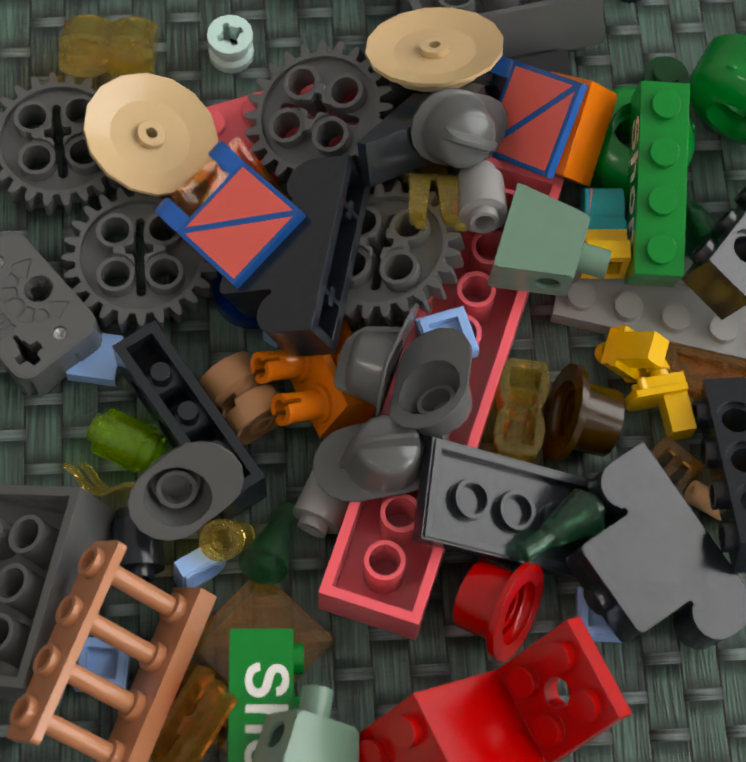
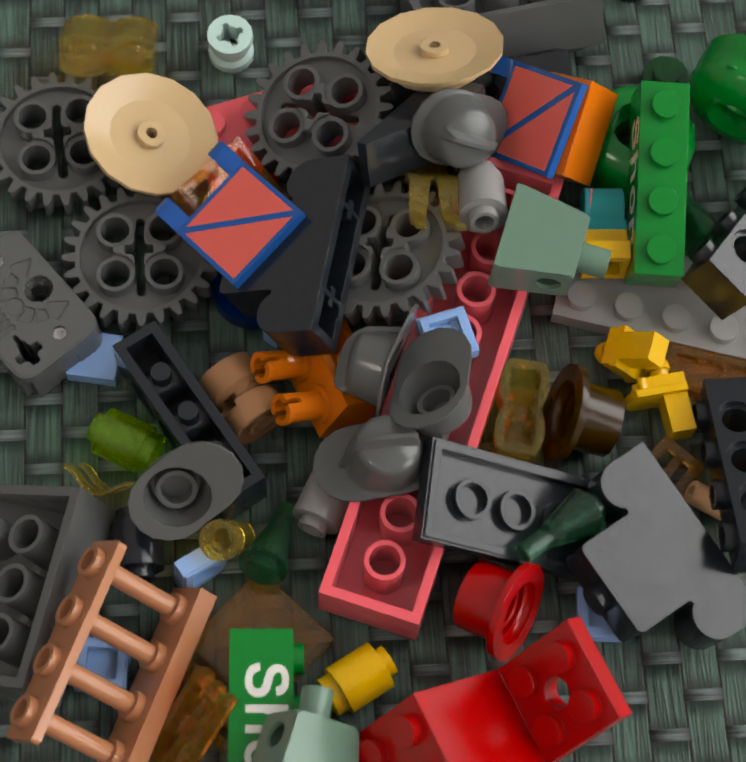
none -> yellow brick [316,642,398,716]

